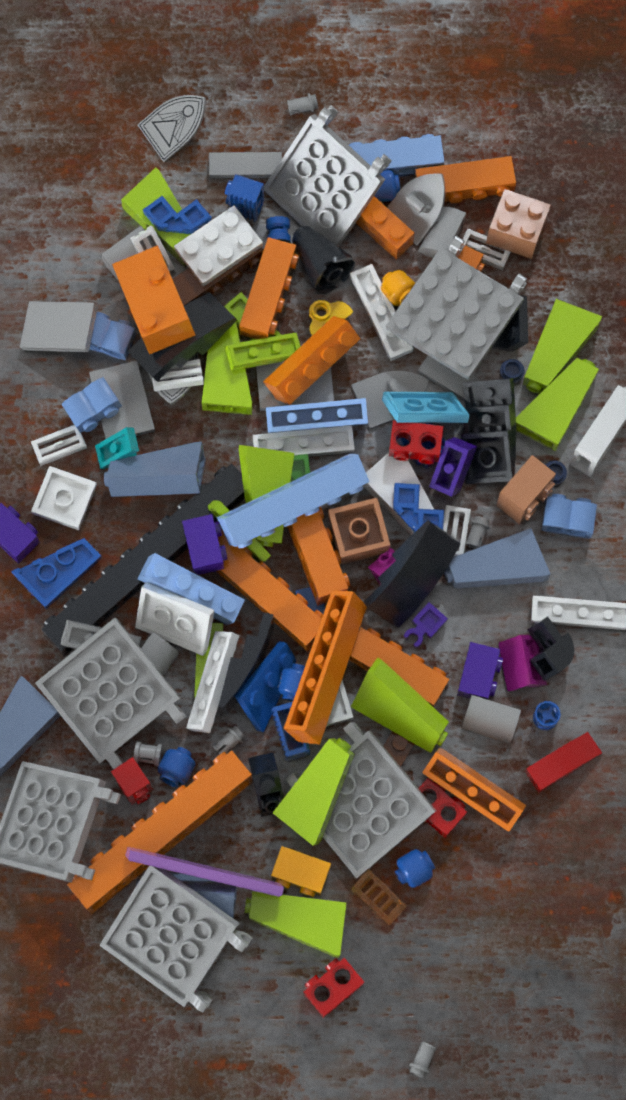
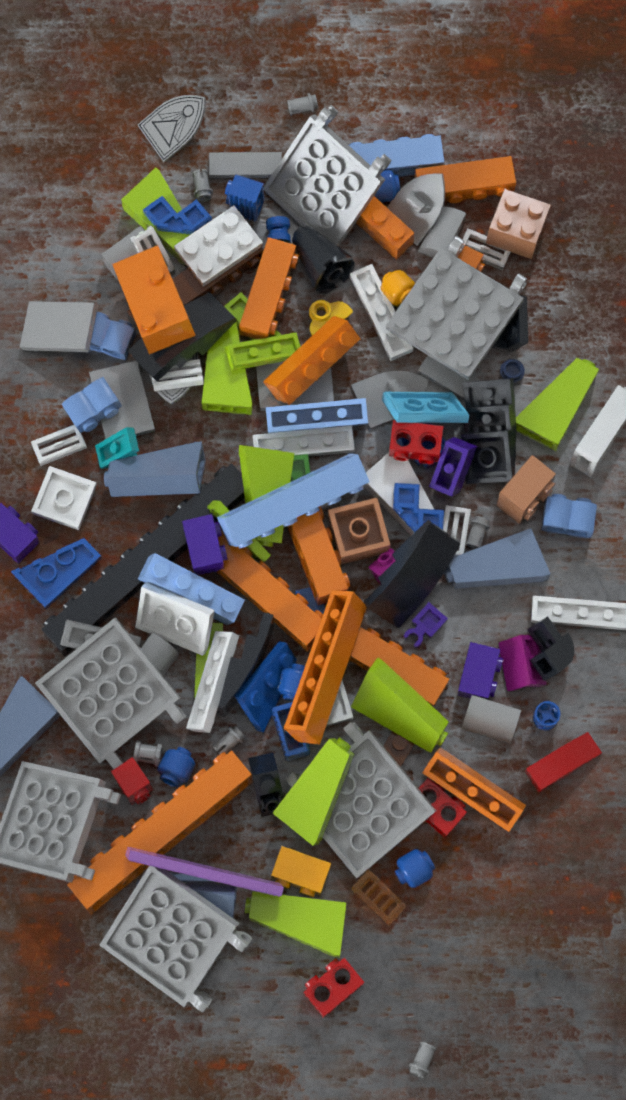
lime slope [522,299,602,393] -> none
dark blue plate [545,460,567,485] -> none
none -> light grey pin [192,169,213,202]

